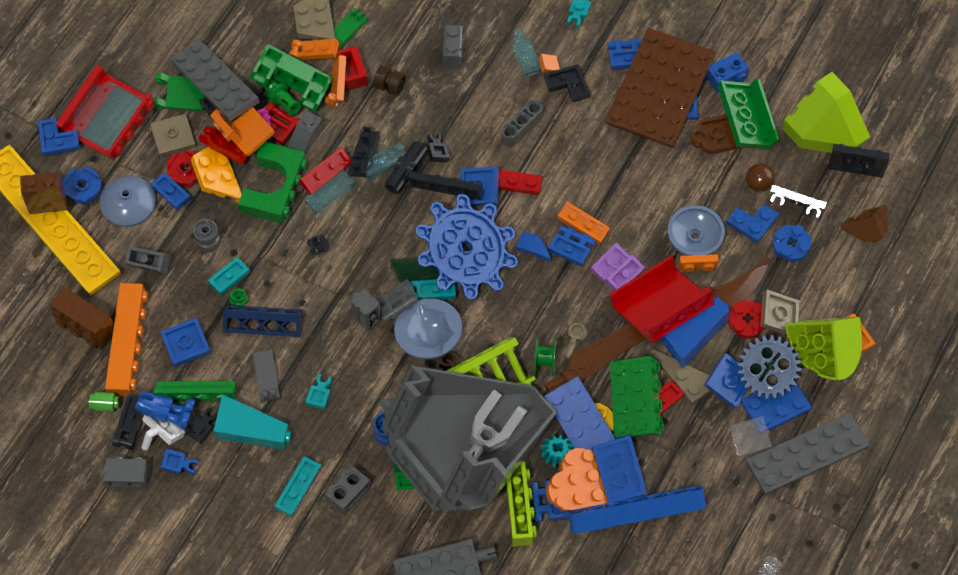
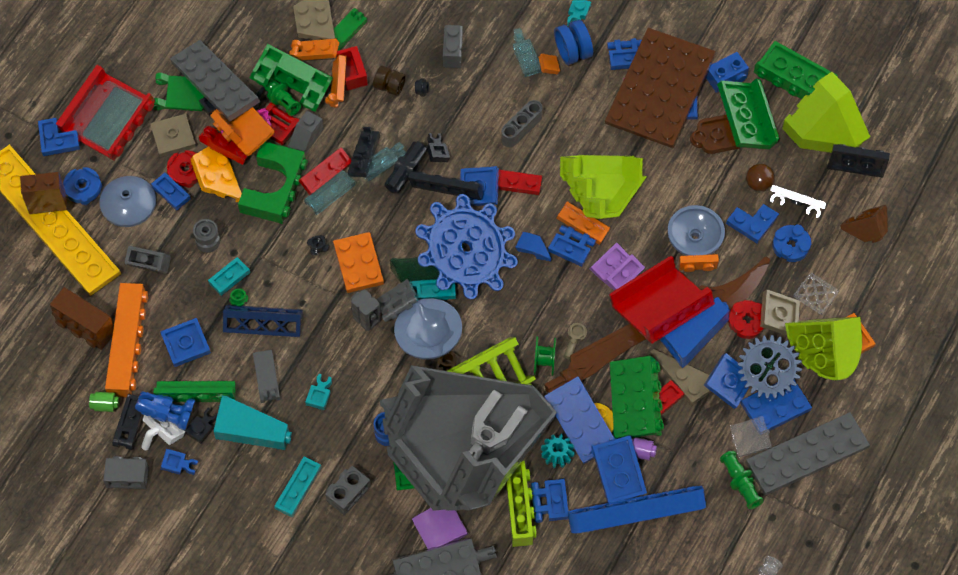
black plate [543,64,590,102] -> none
orange plate [546,448,608,511] -> none
none -> orange plate [333,232,384,293]
none -> medium lavender slope [412,508,468,549]
none -> black plate [415,78,429,97]
none -> blue wheel [554,19,593,65]
none -> lime panel [560,155,647,219]
none -> medium lavender brick [631,437,657,461]
none -> green piece [720,451,764,510]
none -> green bracket [754,41,838,99]
none -> clear window [793,272,840,315]

